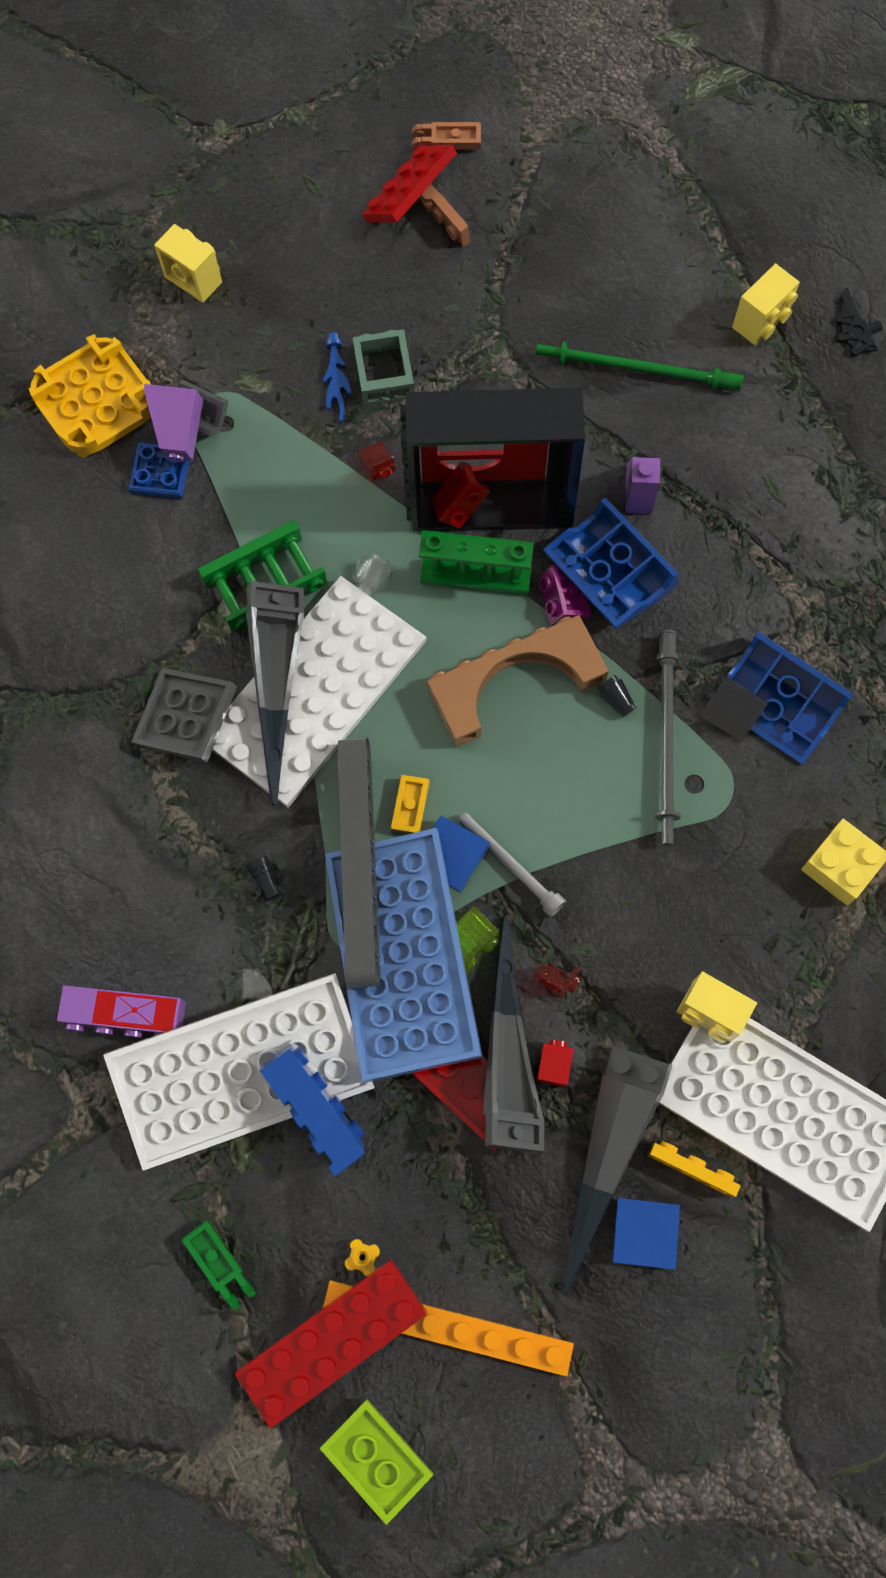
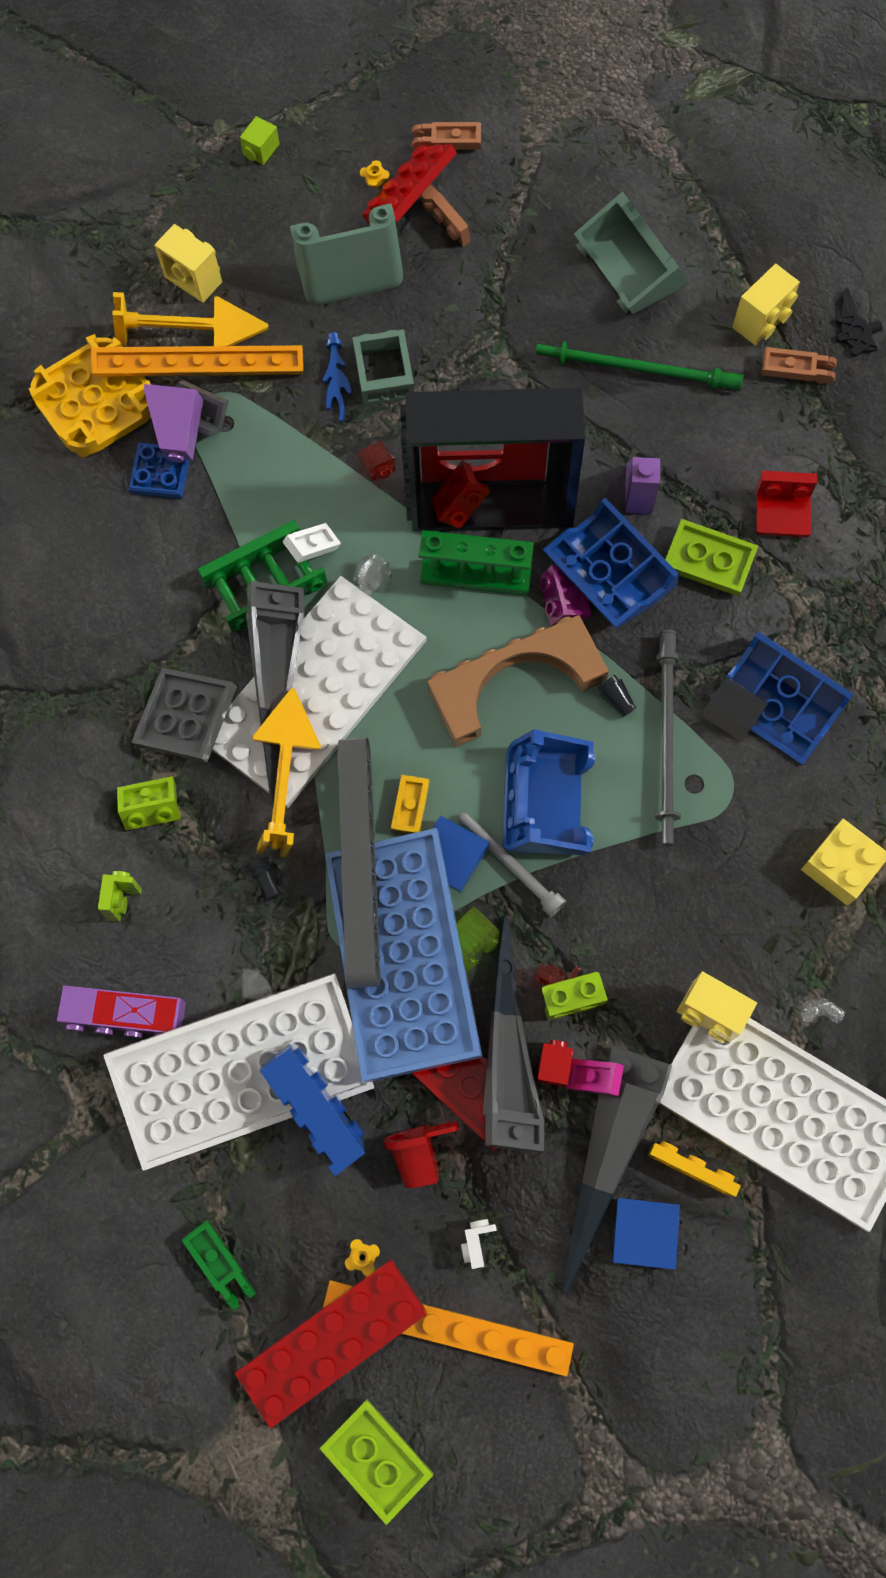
none -> light orange plate [91,345,303,377]
none -> lime bracket [98,871,142,922]
none -> yellow piece [112,292,269,346]
none -> lime bracket [117,776,181,830]
none -> lime brick [240,116,280,165]
none -> yellow piece [252,688,321,858]
none -> white plate [283,523,341,563]
none -> sand green windscreen [290,203,403,305]
none -> yellow plate [360,161,389,188]
none -> red container [383,1121,459,1188]
none -> white bracket [461,1219,497,1269]
none -> blue windscreen [503,729,595,855]
none -> lime bracket [542,972,608,1021]
none -> dark pink plate [566,1058,624,1096]
none -> sand green windscreen [574,191,689,314]
none -> lime plate [665,519,758,596]
none -> red bracket [756,471,817,538]
none -> nougat hinge [761,347,837,384]
none -> clear arm [799,998,846,1024]

